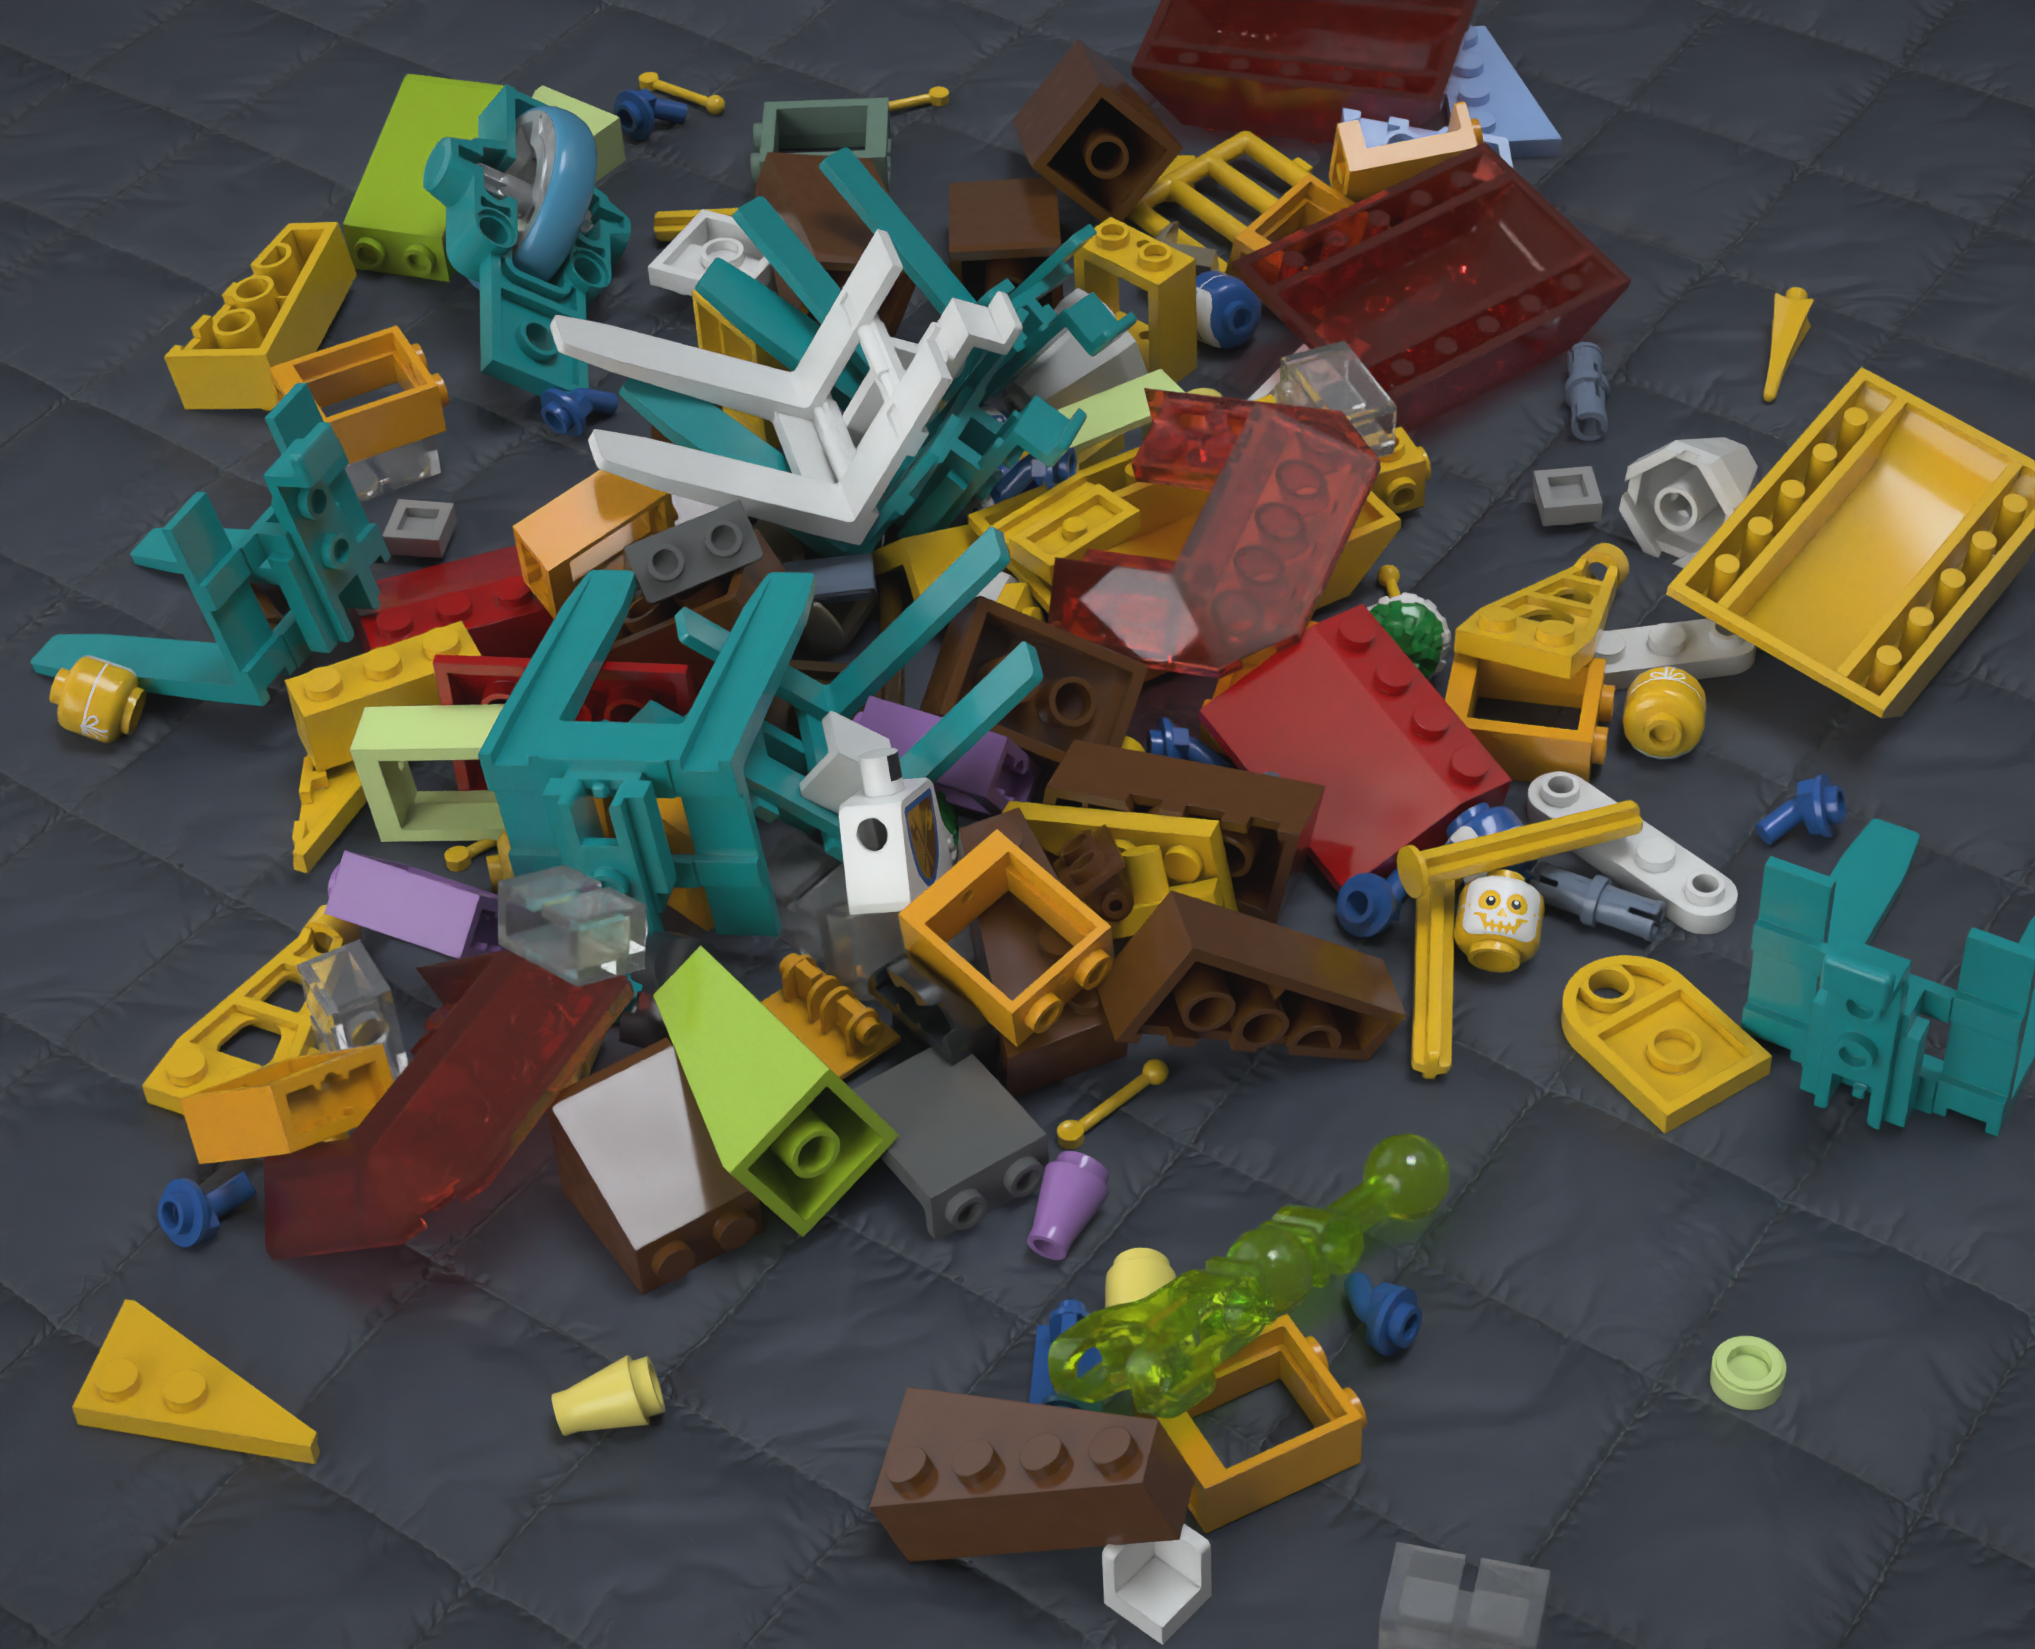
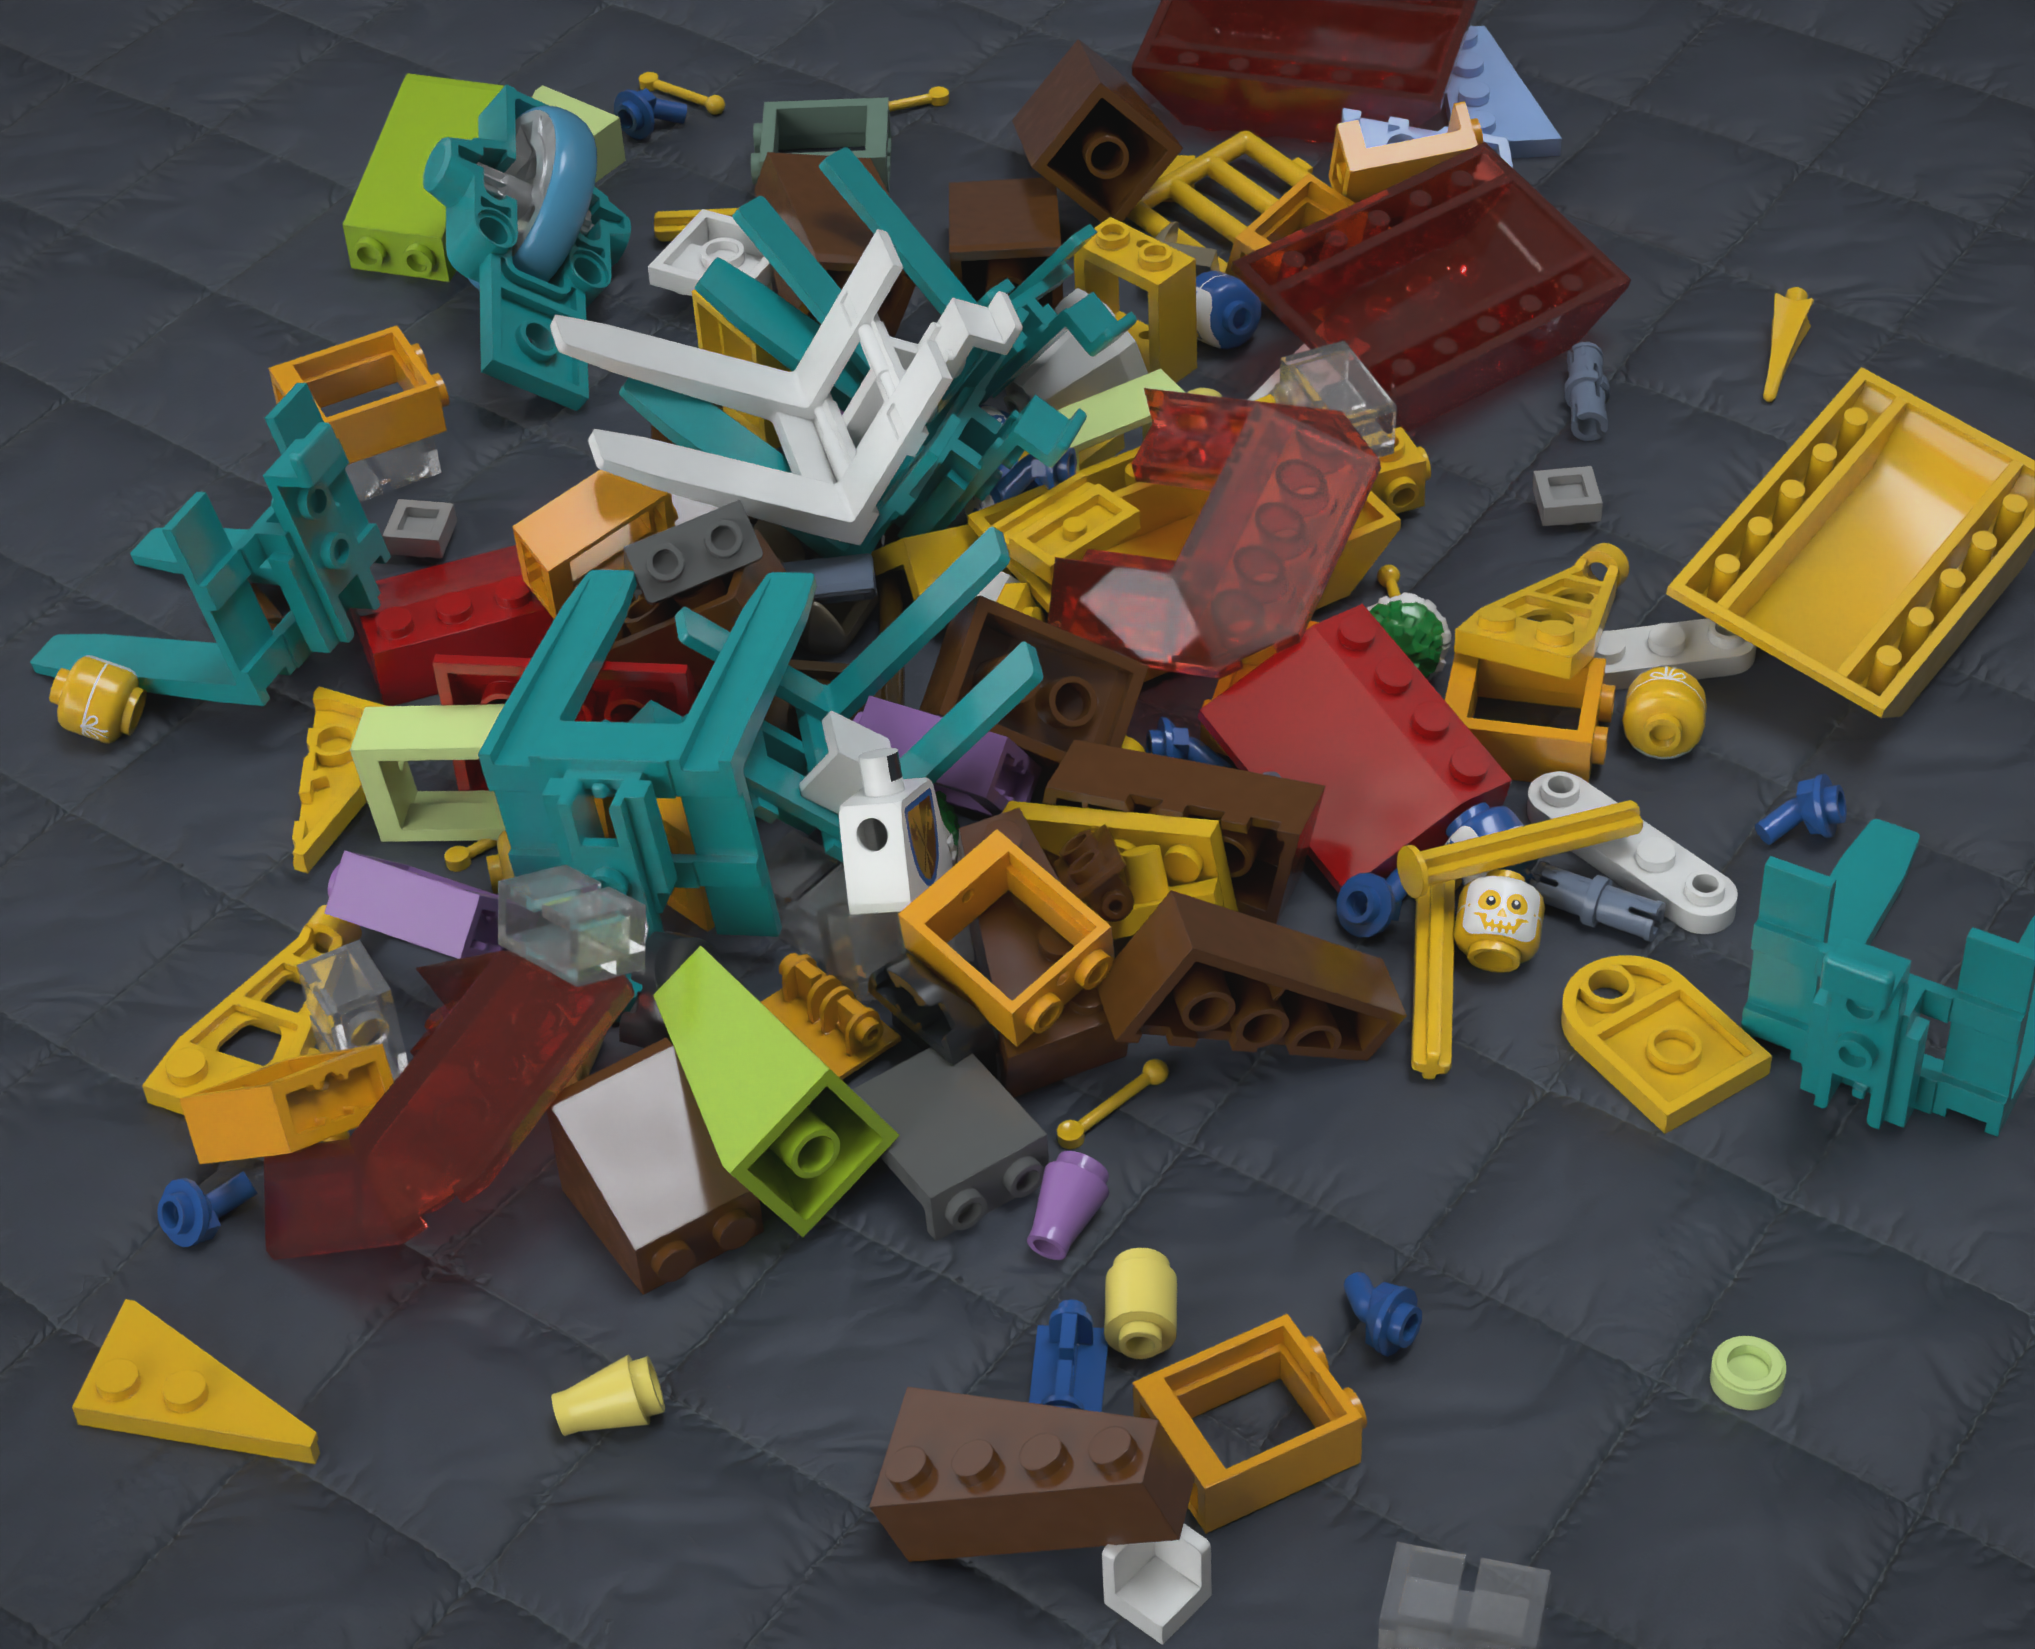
yellow wedge [164,222,357,410] -> none
yellow brick [285,621,481,772] -> none
blue plate [540,388,618,437] -> none
clear neon green piece [1048,1132,1450,1418] -> none
white cone [1619,437,1758,568] -> none

